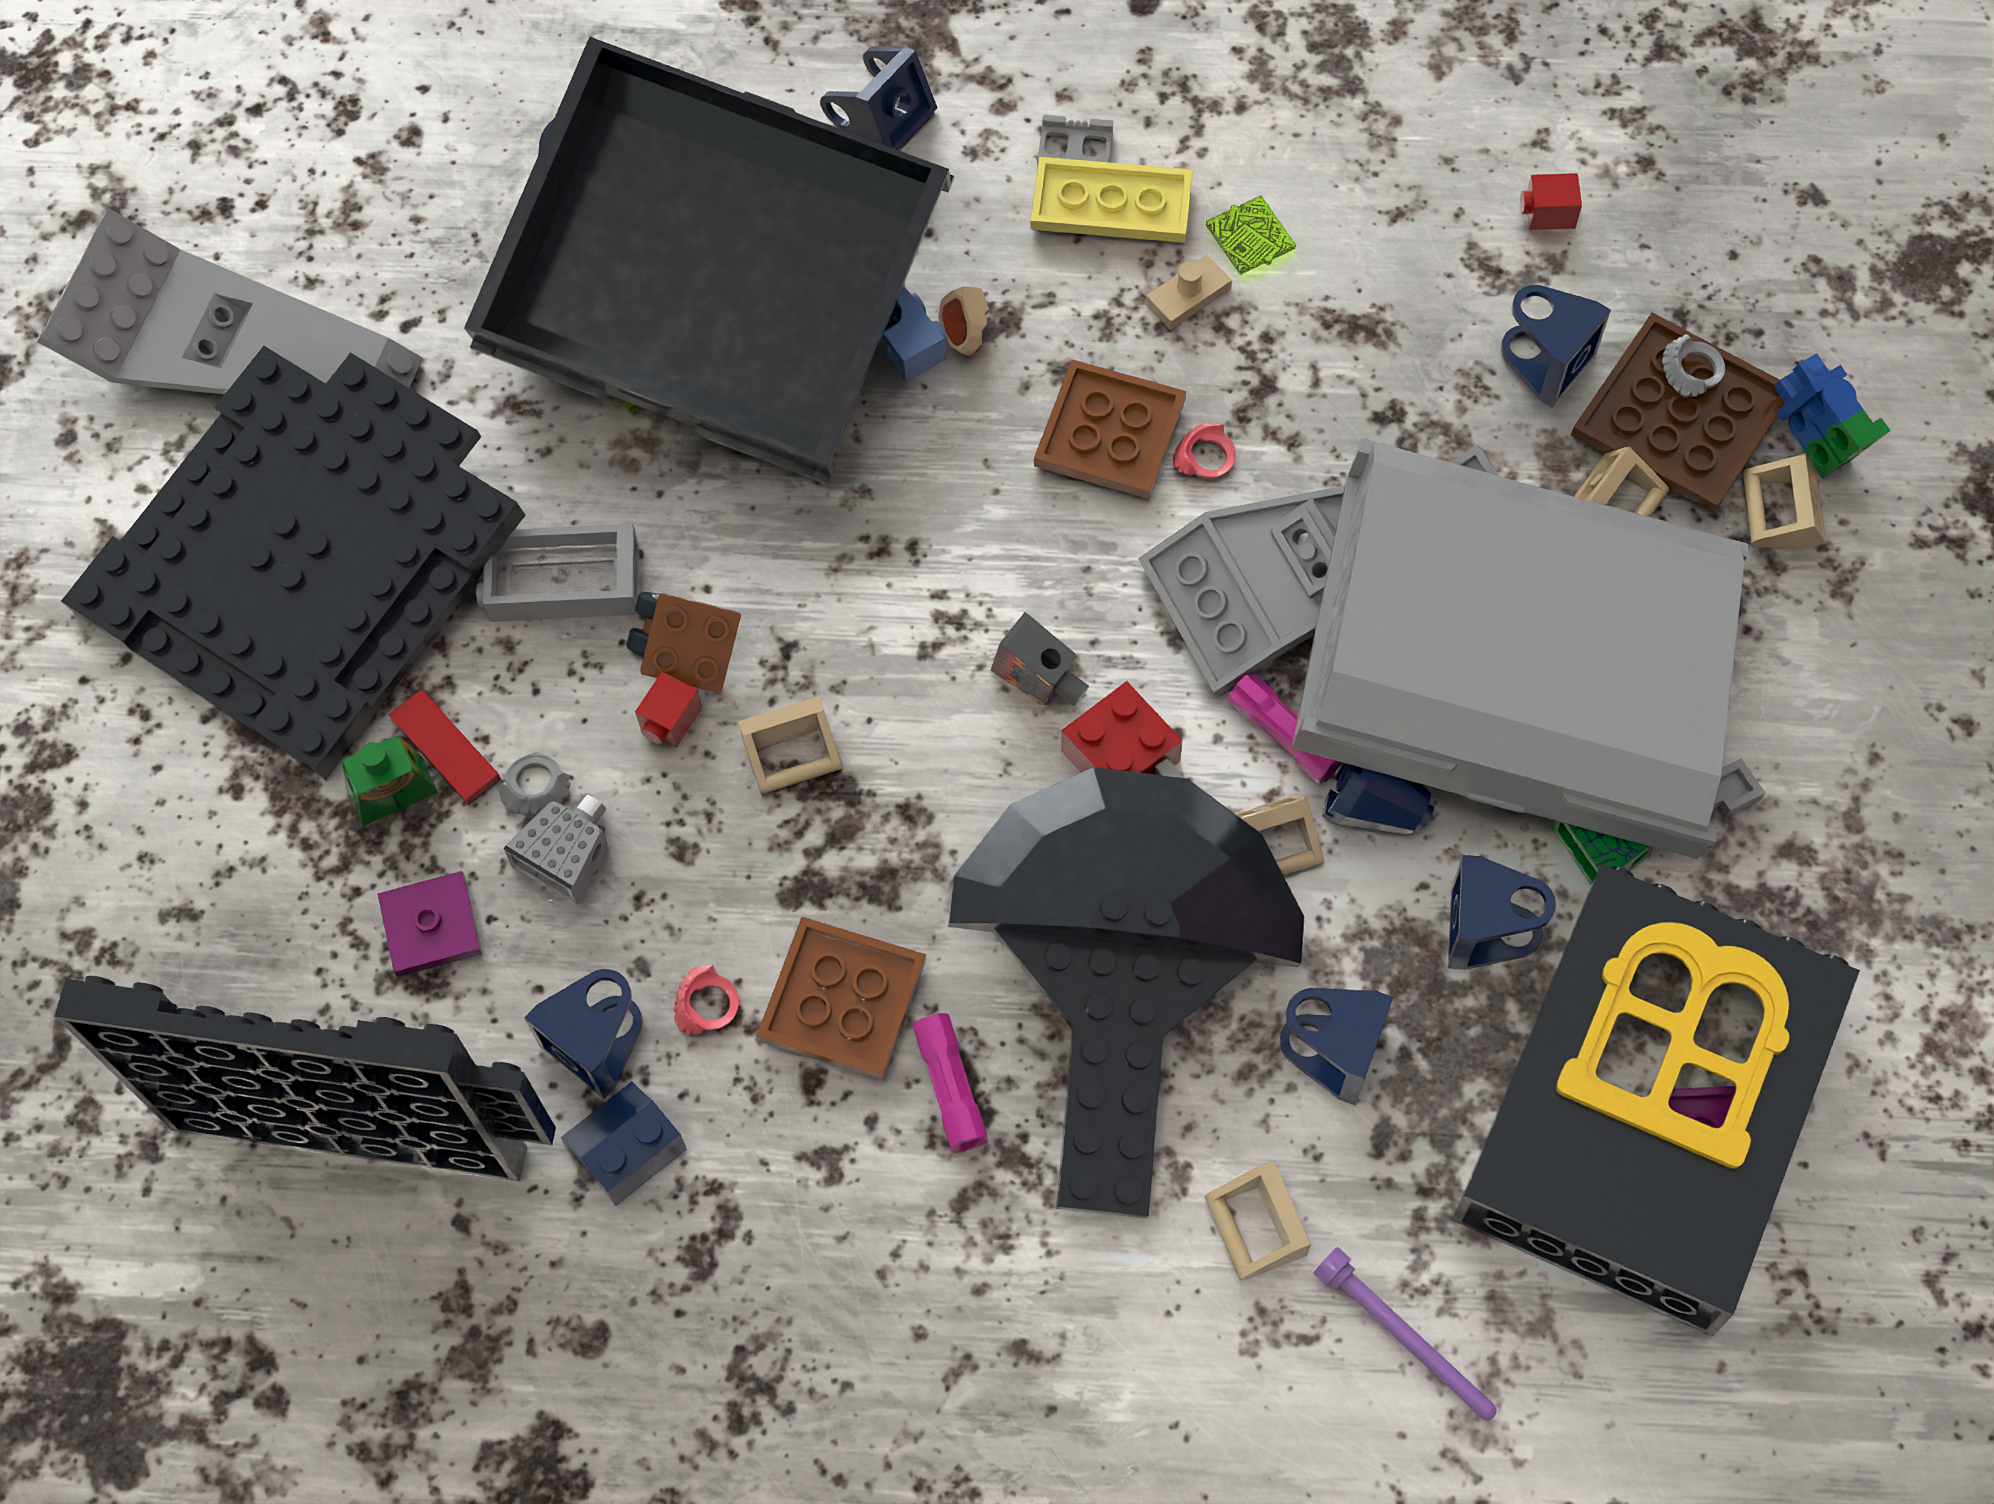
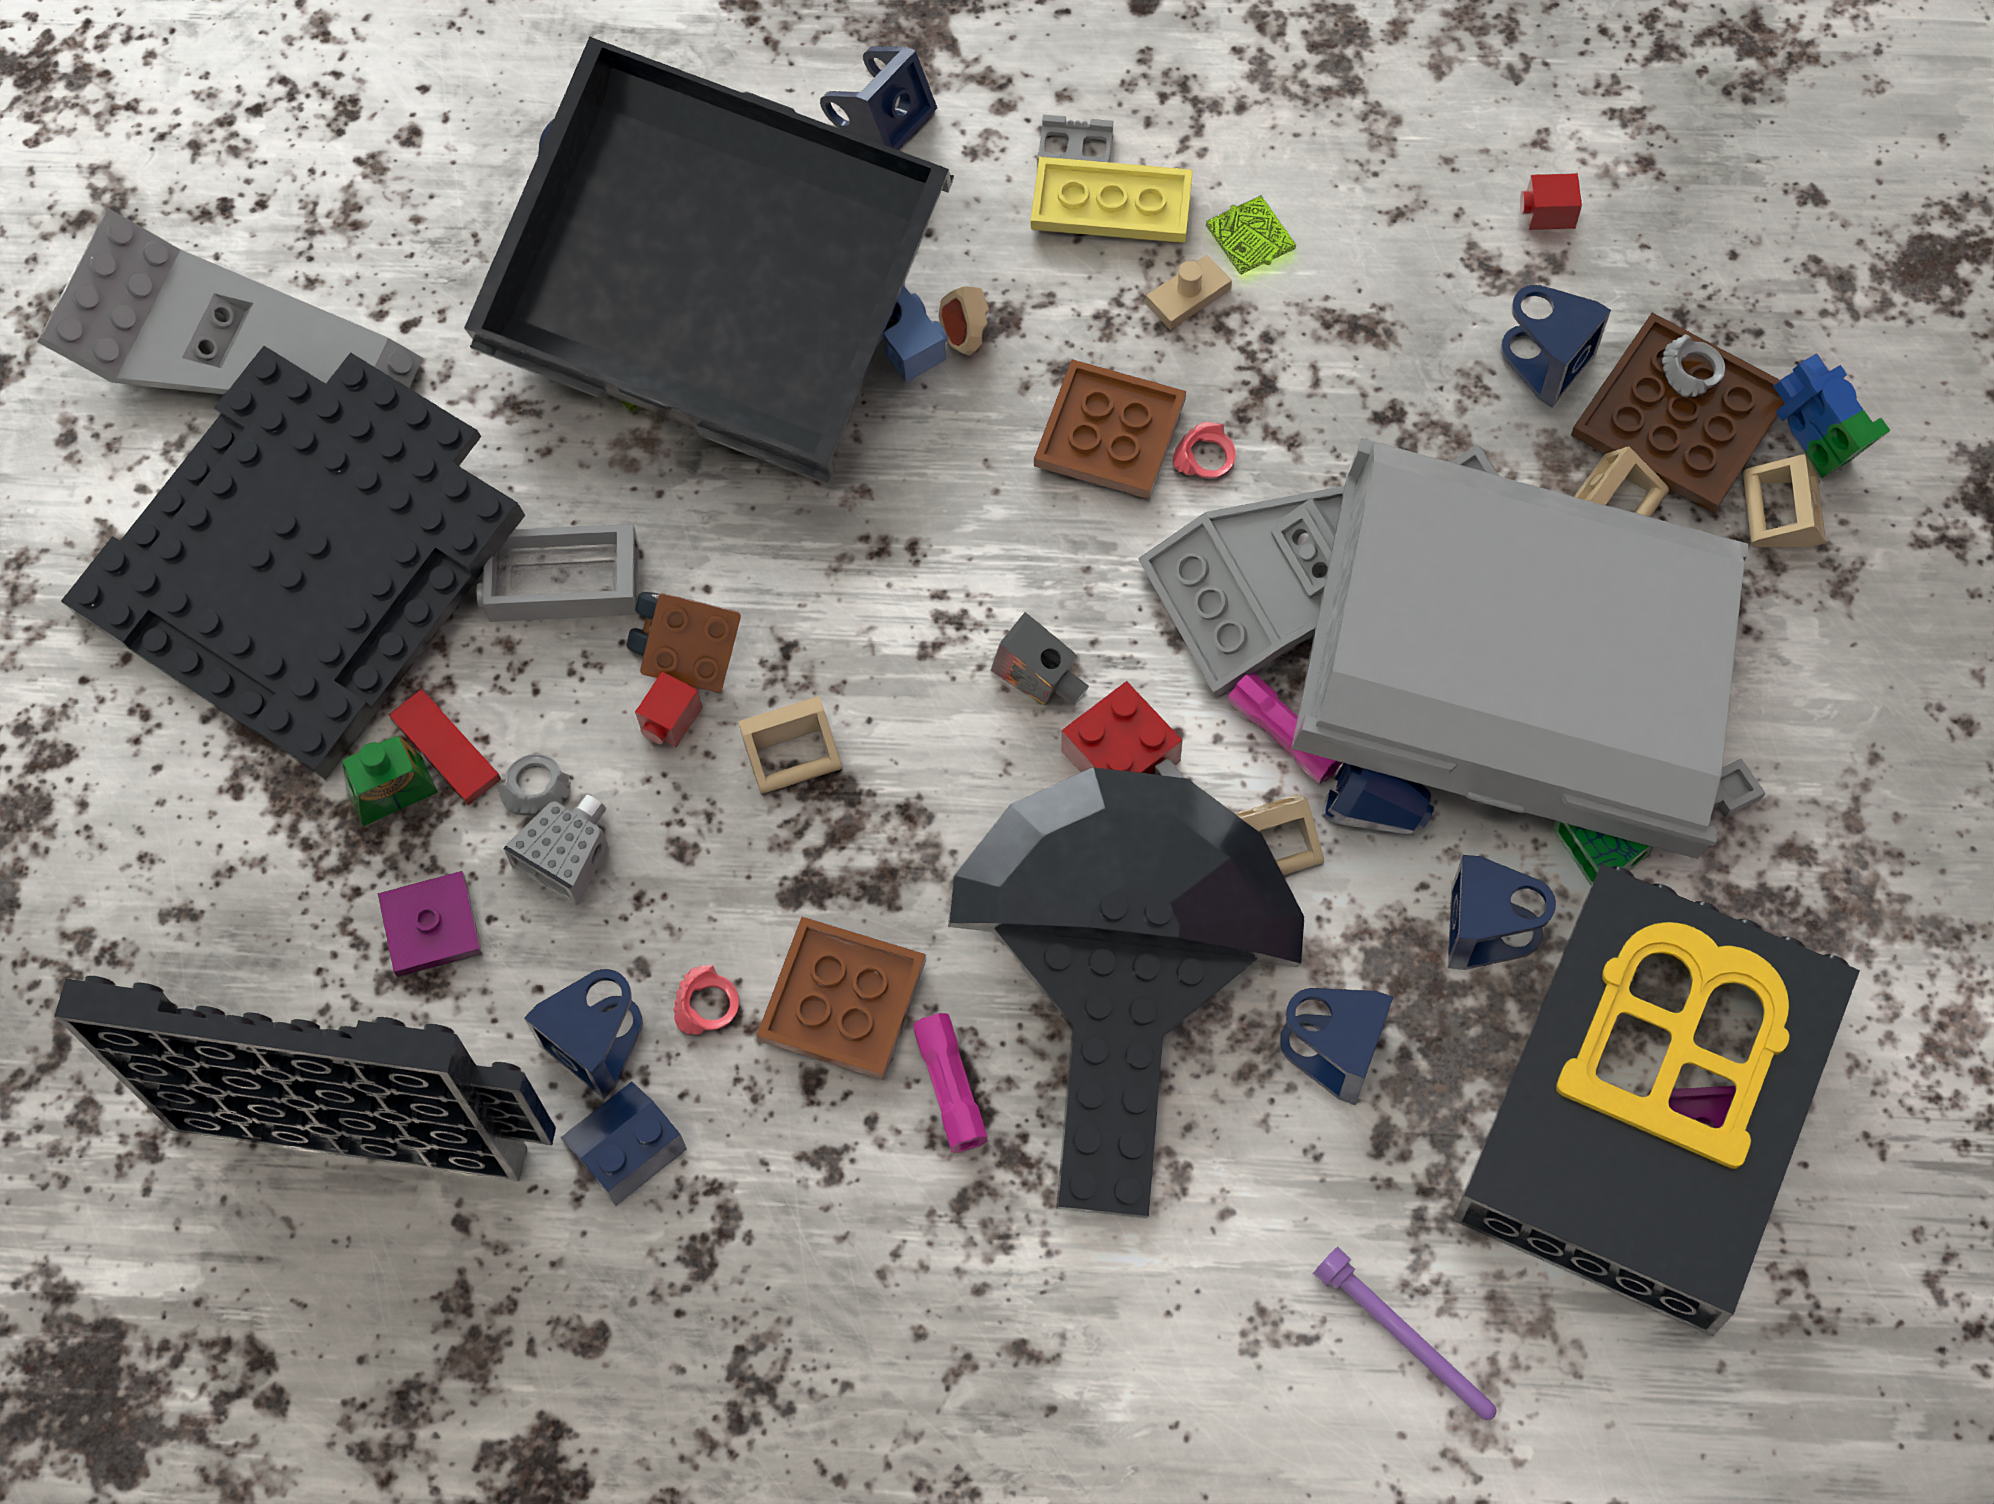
tan tile [1204,1160,1311,1281] -> none

